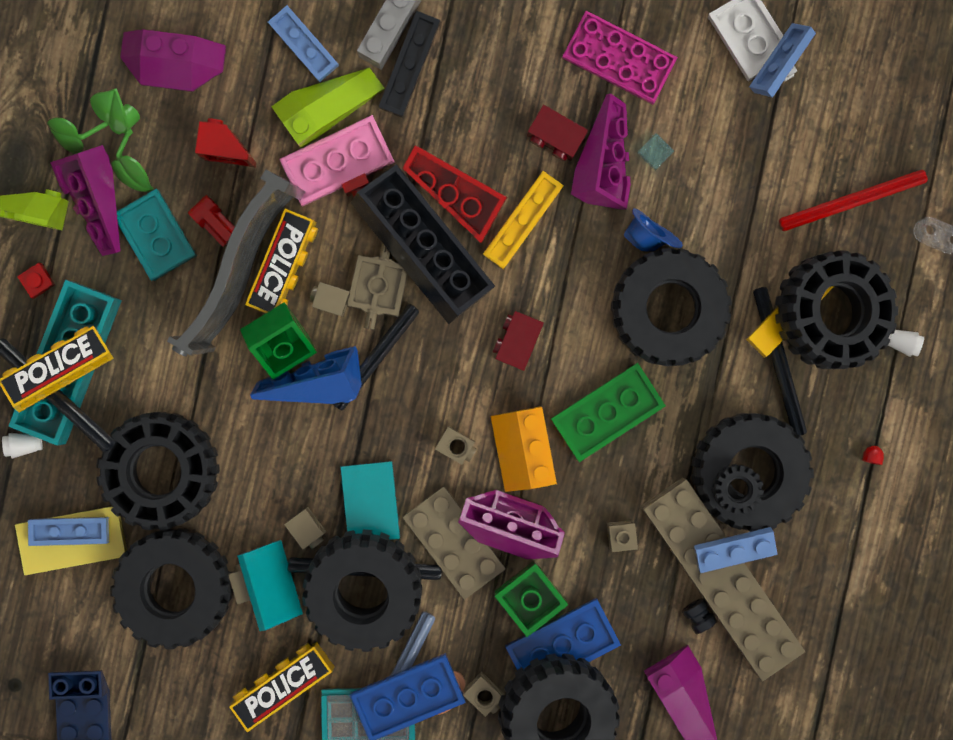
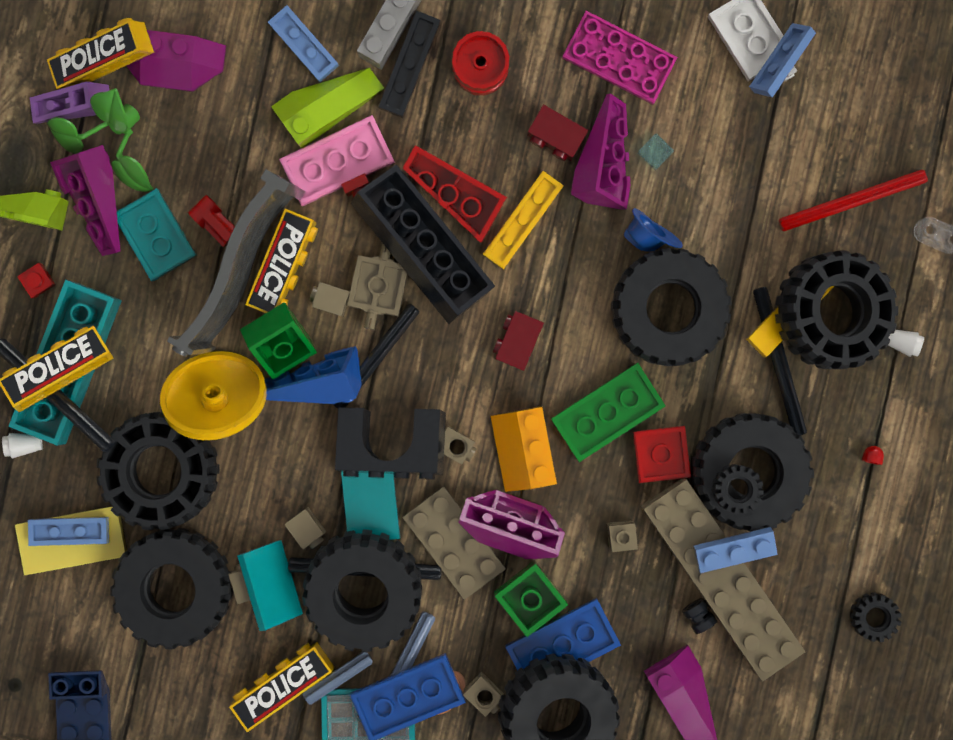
red slope [195,118,256,168] -> none
none -> medium lavender slope [30,82,109,124]
none -> brick [47,18,154,89]
none -> yellow dish [160,351,267,440]
none -> sand blue axle [302,652,373,704]
none -> black arch [335,408,446,480]
none -> red wheel [452,31,510,96]
none -> red plate [633,426,691,483]
none -> black tyre [850,592,901,642]

